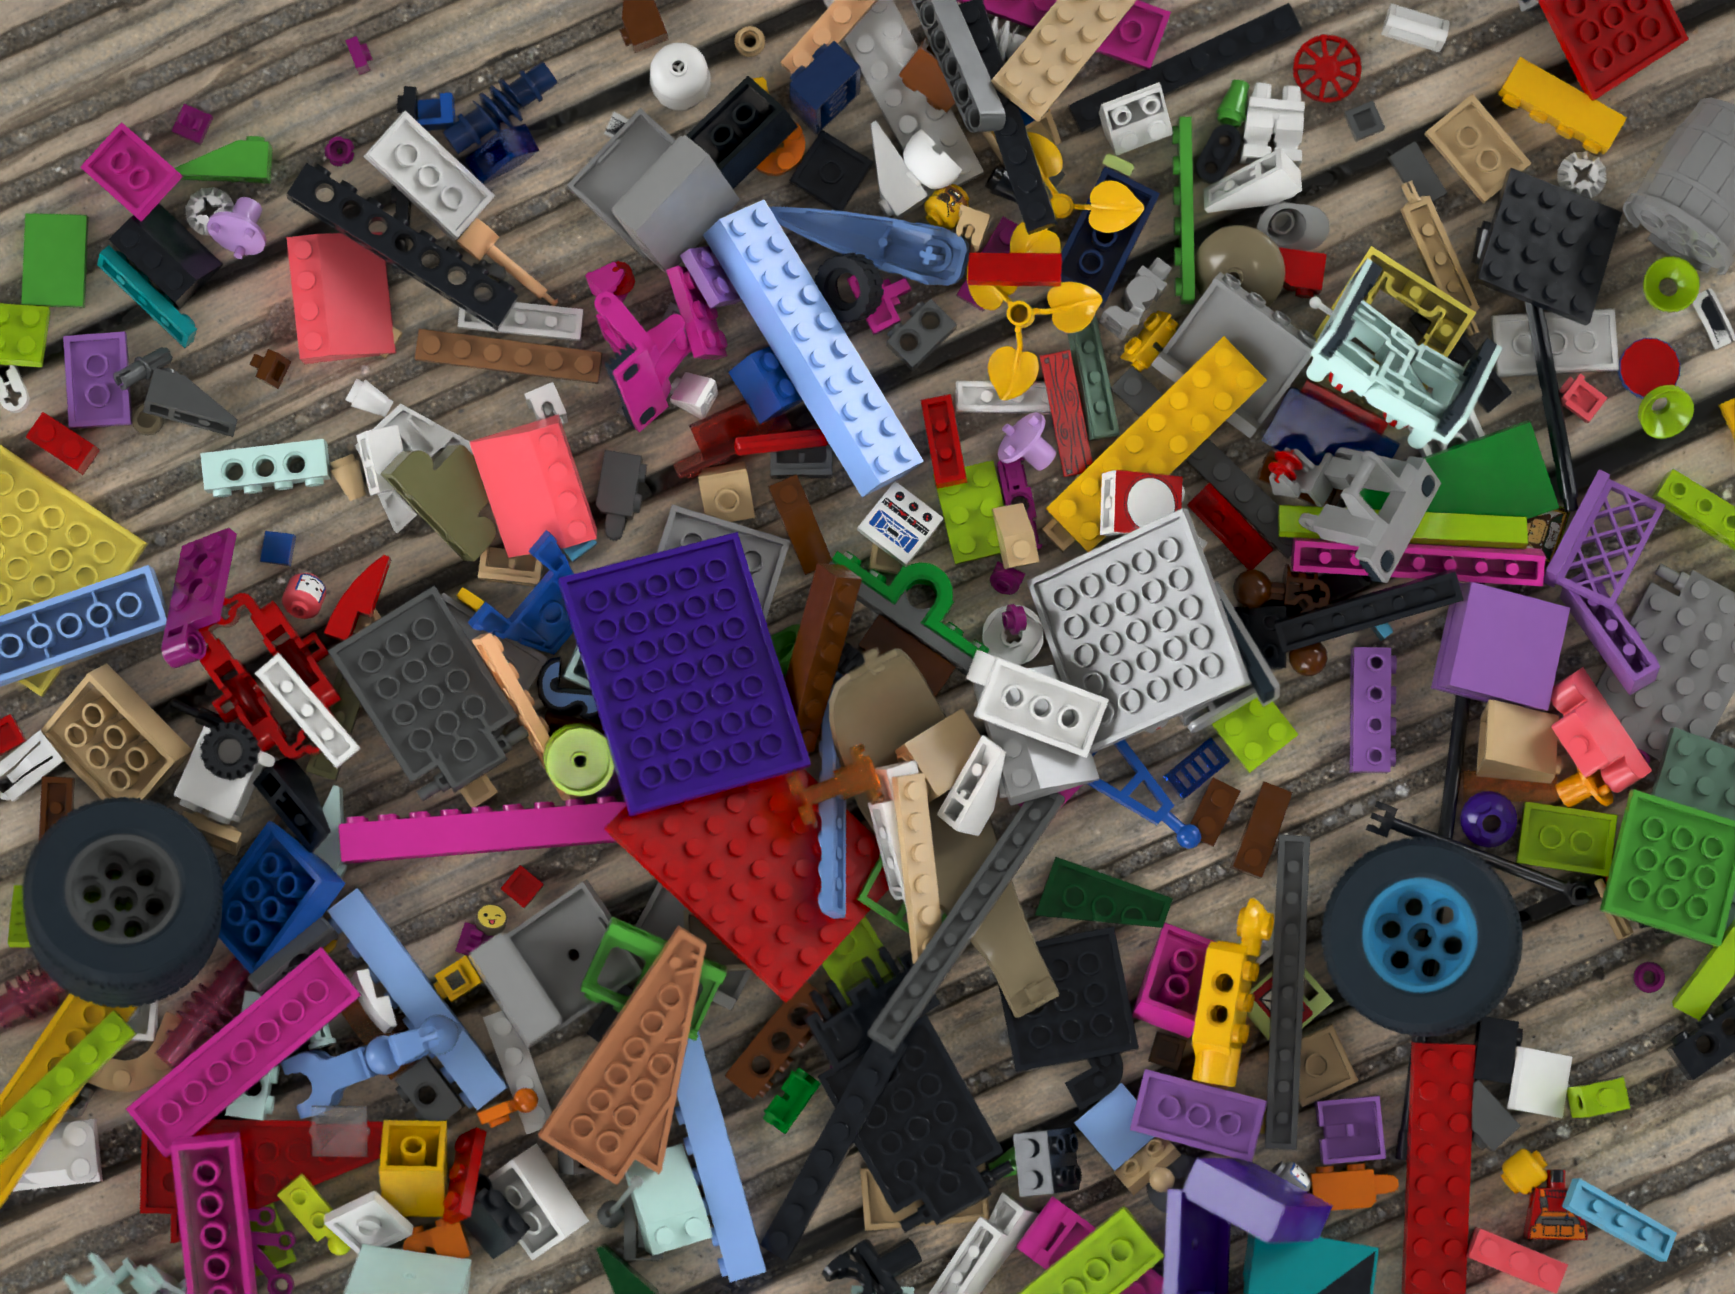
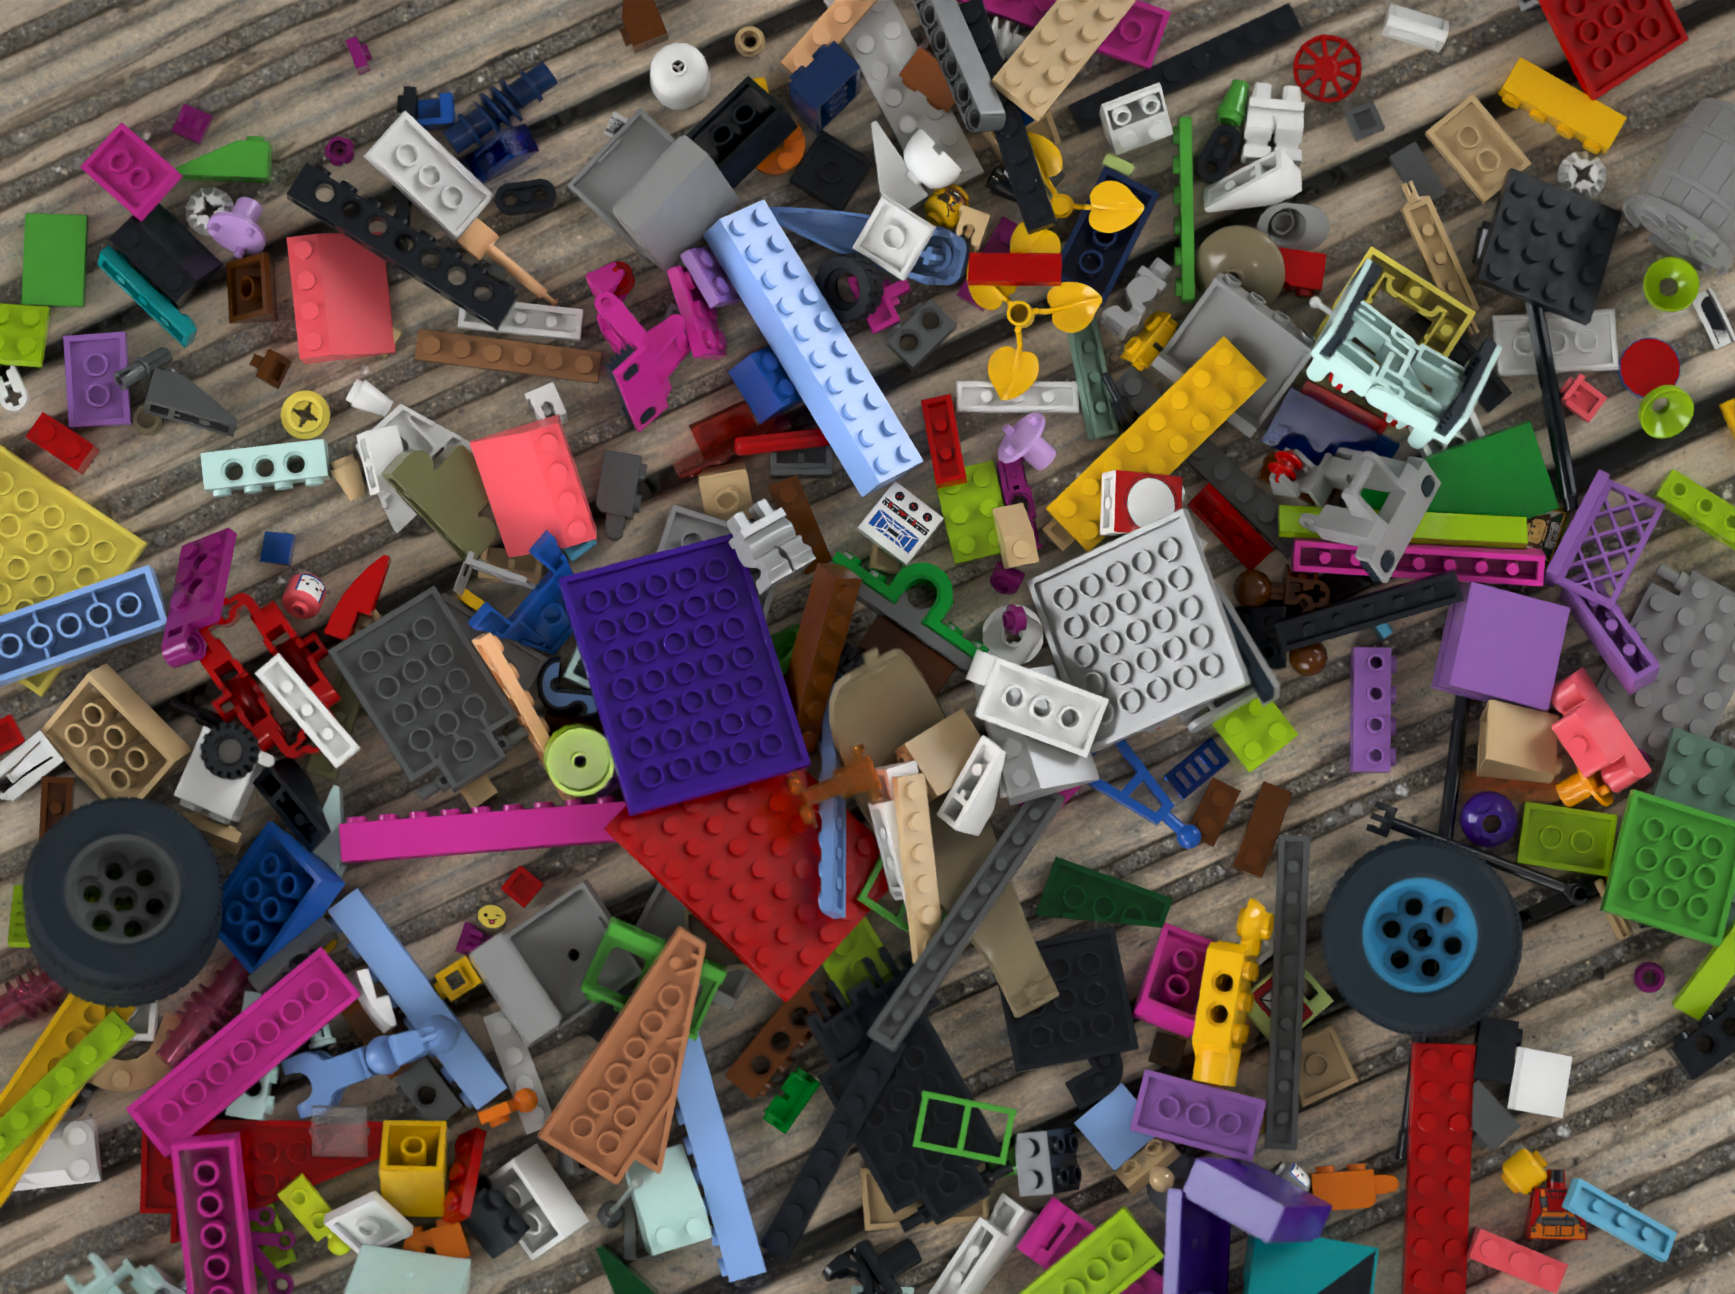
white slope [670,372,718,421] -> none
red tile [1039,349,1093,477] -> none
medium lavender piece [1315,1096,1386,1165] -> none
lime torso [1566,1075,1630,1118] -> none
none -> reddish brown slope [226,252,278,324]
none -> light yellow gear [281,390,331,440]
none -> light grey piece [453,551,537,596]
none -> black plate [495,179,557,216]
none -> light grey hips [726,498,816,595]
none -> white tile [852,195,936,281]
none -> bright green window [913,1091,1017,1165]
none -> black axle [1101,372,1138,432]

